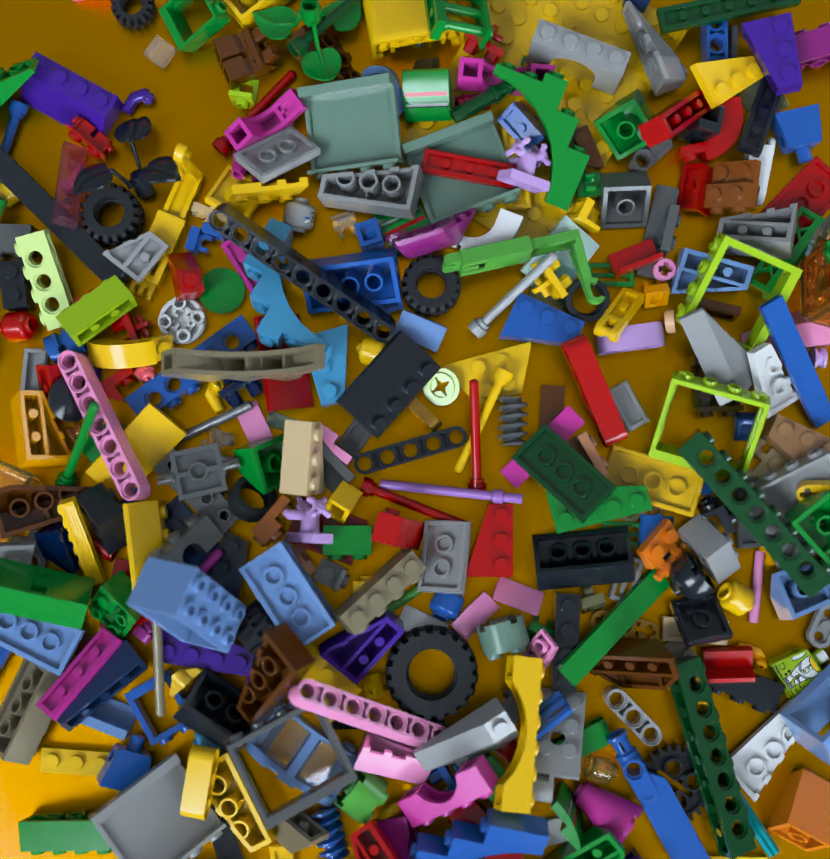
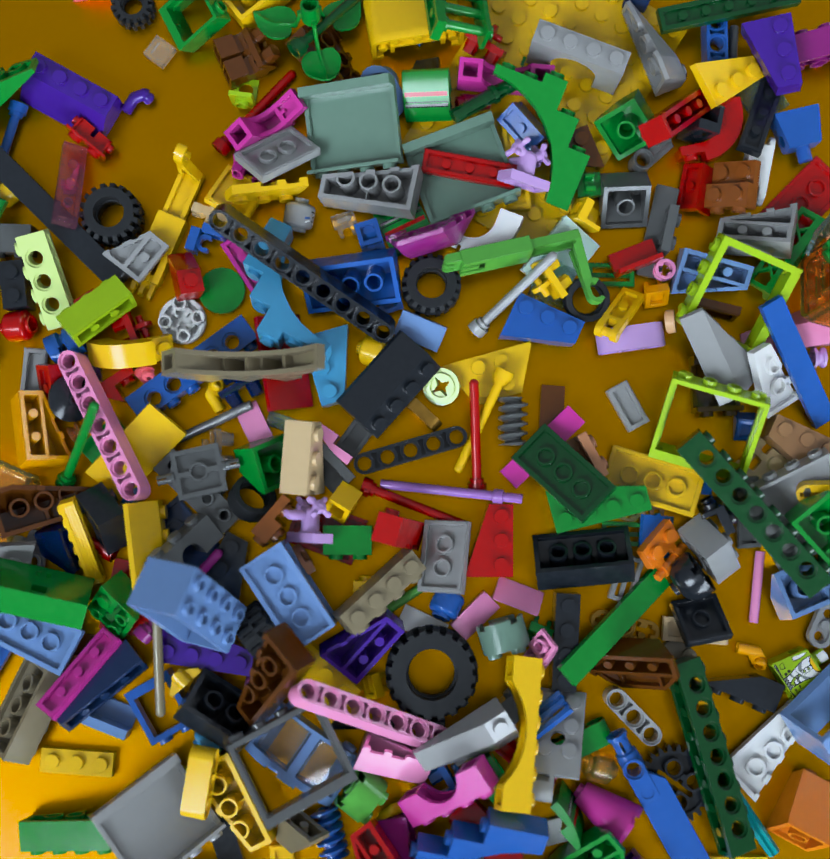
black plant [73,116,181,198] -> none
blue torso [96,733,151,791] -> none
light grey bracket [312,557,351,592] -> none
red beam [561,333,628,448] -> none
olive tile [580,586,606,614] -> none
red panel [702,646,756,683] -> none
yellow head [717,580,754,616] -> none

